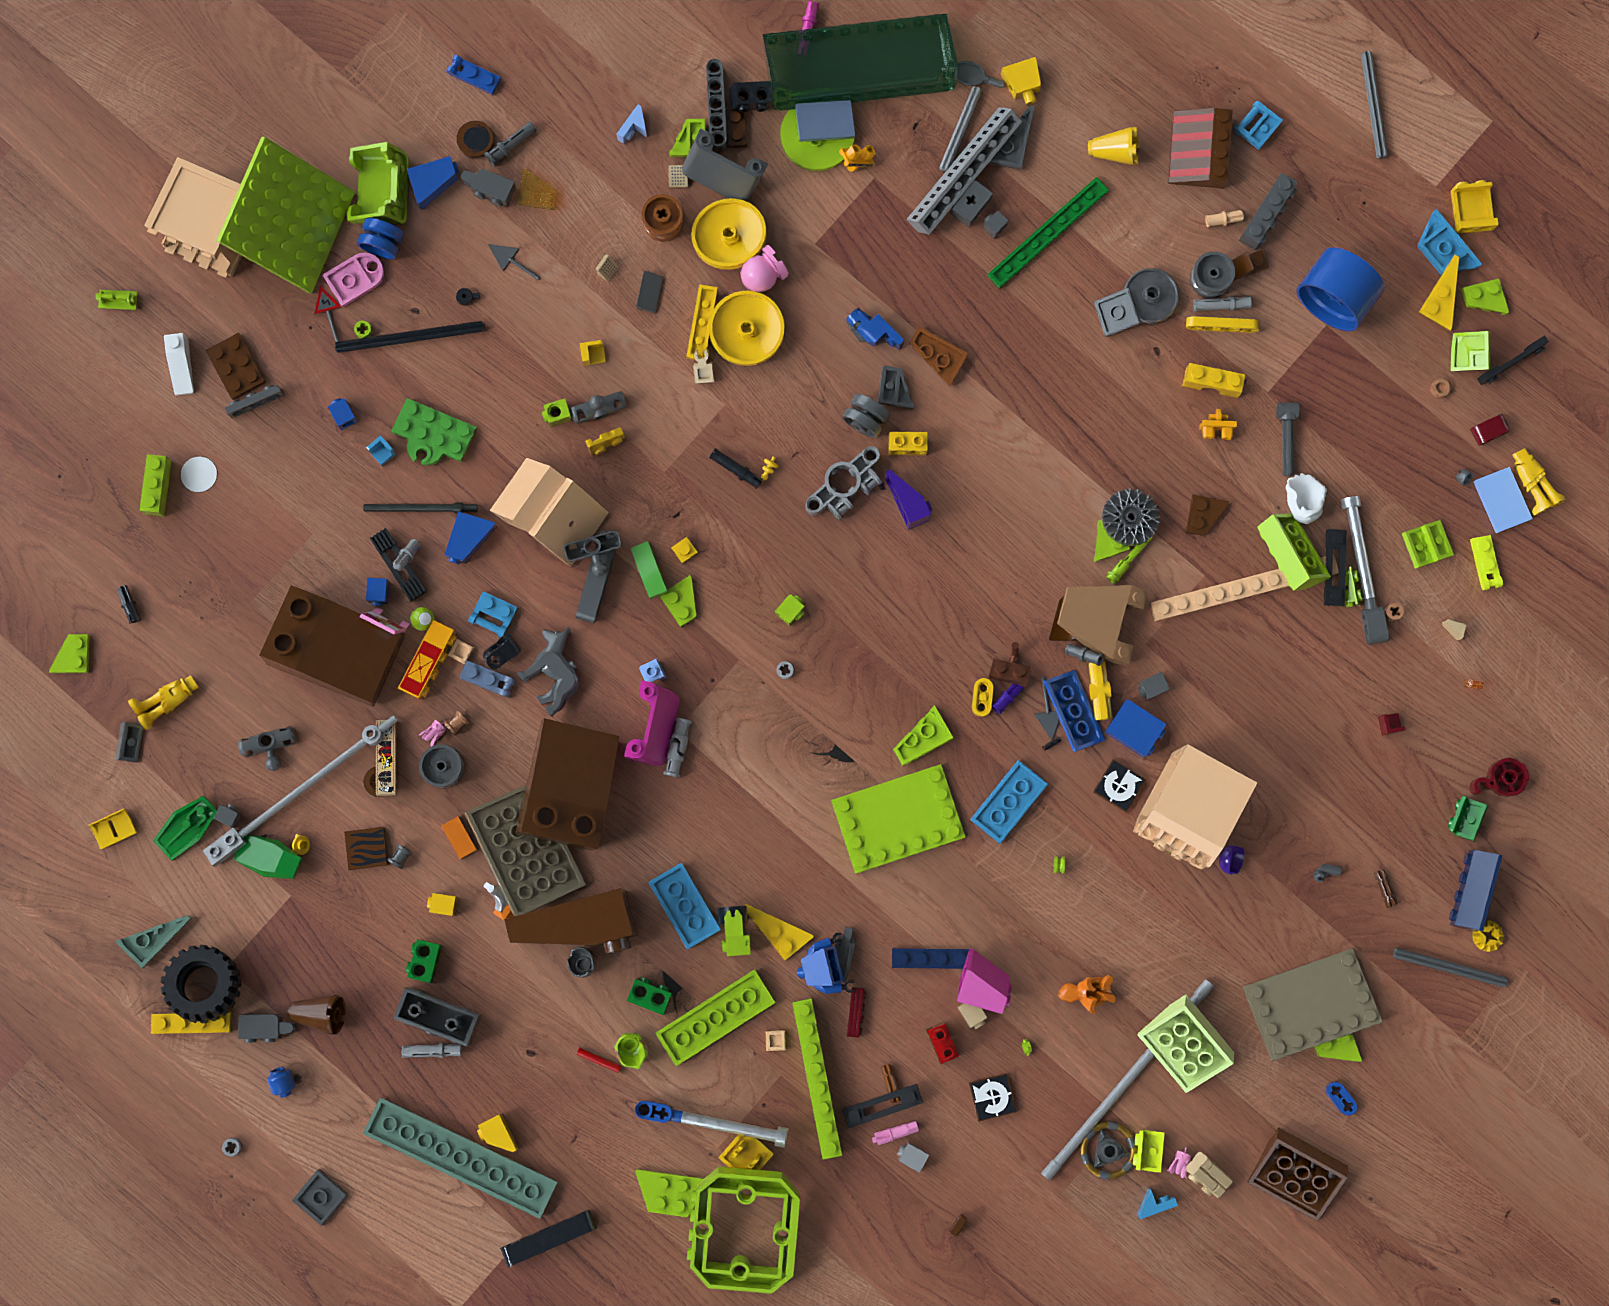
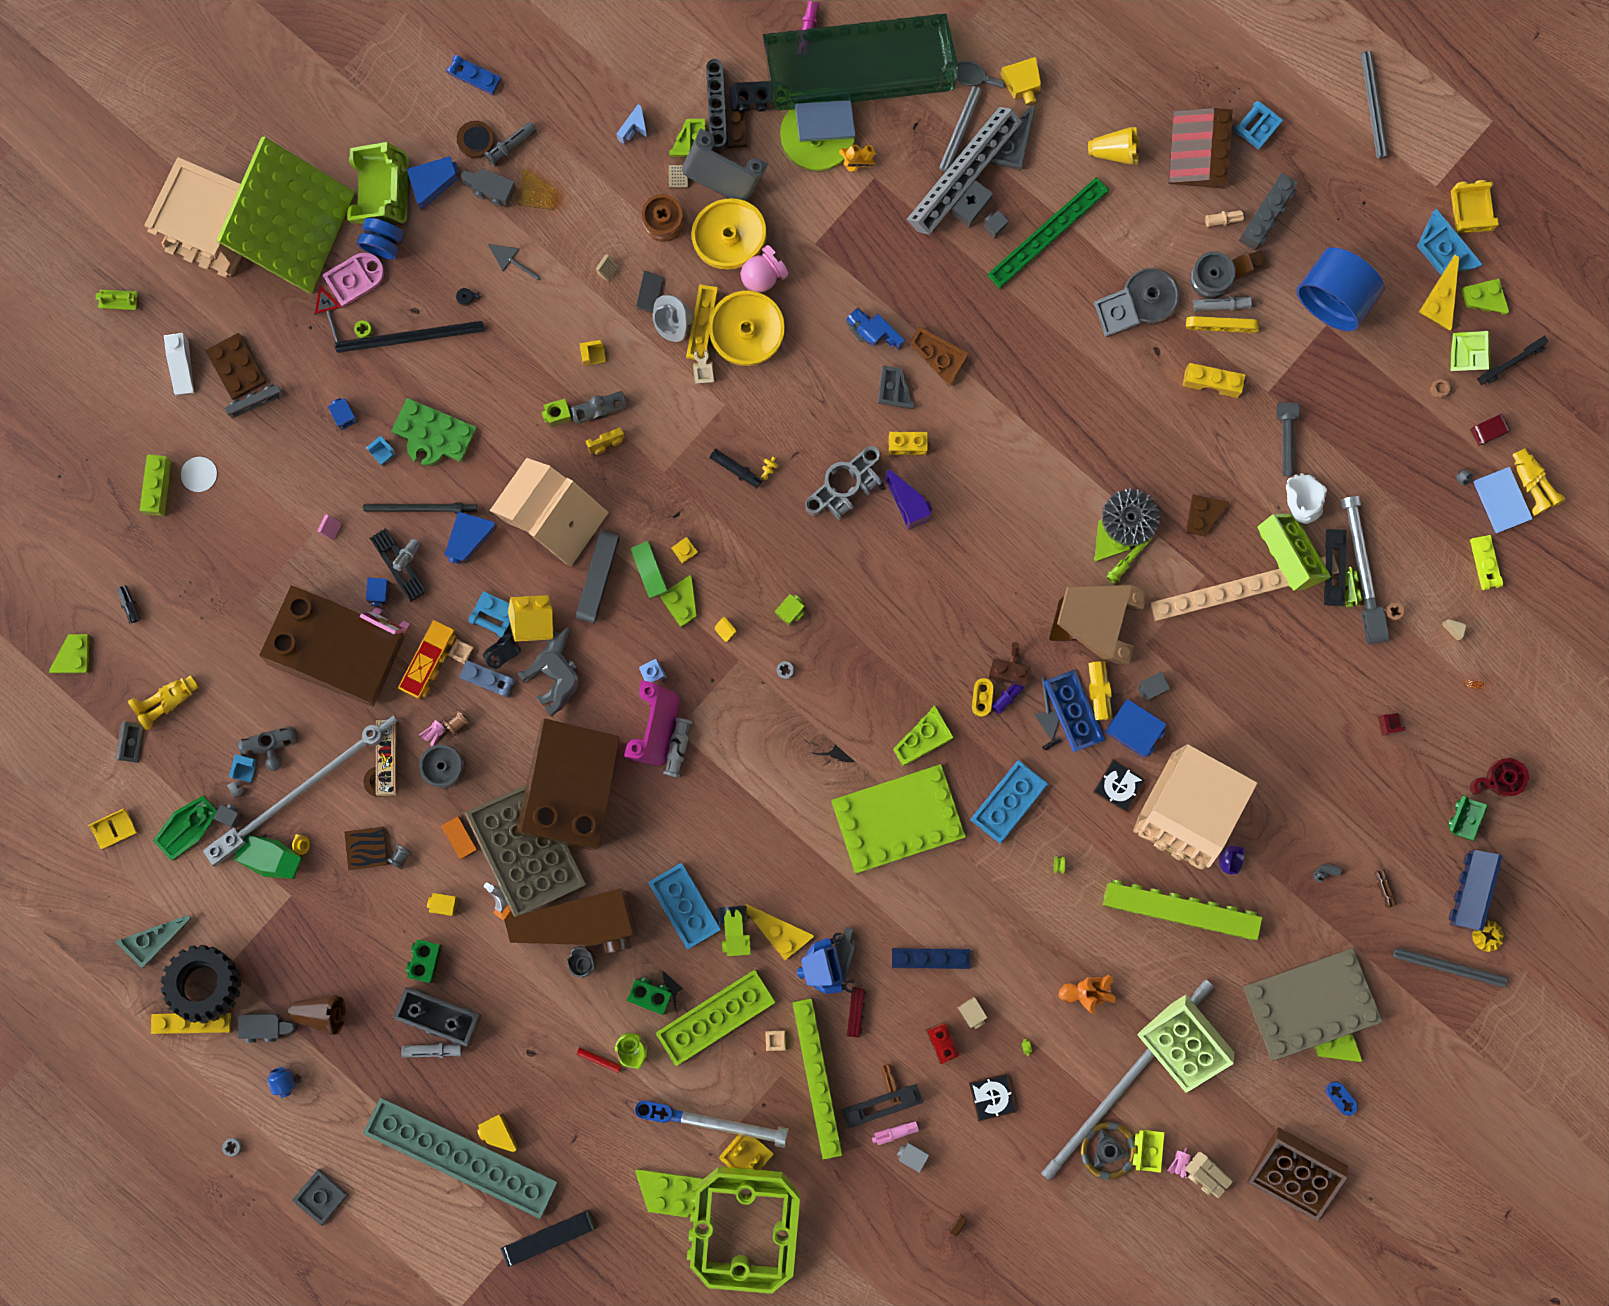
lime piece [410,607,435,631] -> none
dark grey piece [564,531,622,576] -> none
dark grey wheel [841,393,890,438] -> none
dark pink slope [957,948,1012,1014] -> none
dark grey pin [1065,643,1104,666] -> none
dark azure slope [1137,1188,1178,1219] -> none
light orange hips [1199,409,1237,440] -> none
lime slope [1402,520,1454,569] -> none
none -> light grey hinge [227,782,244,799]
none -> dark azure panel [229,754,258,783]
none -> bright pink slope [318,514,341,540]
none -> yellow slope [508,595,553,642]
none -> light grey hat [652,295,693,342]
none -> yellow slope [715,617,737,642]
none -> lime brick [1102,880,1262,940]

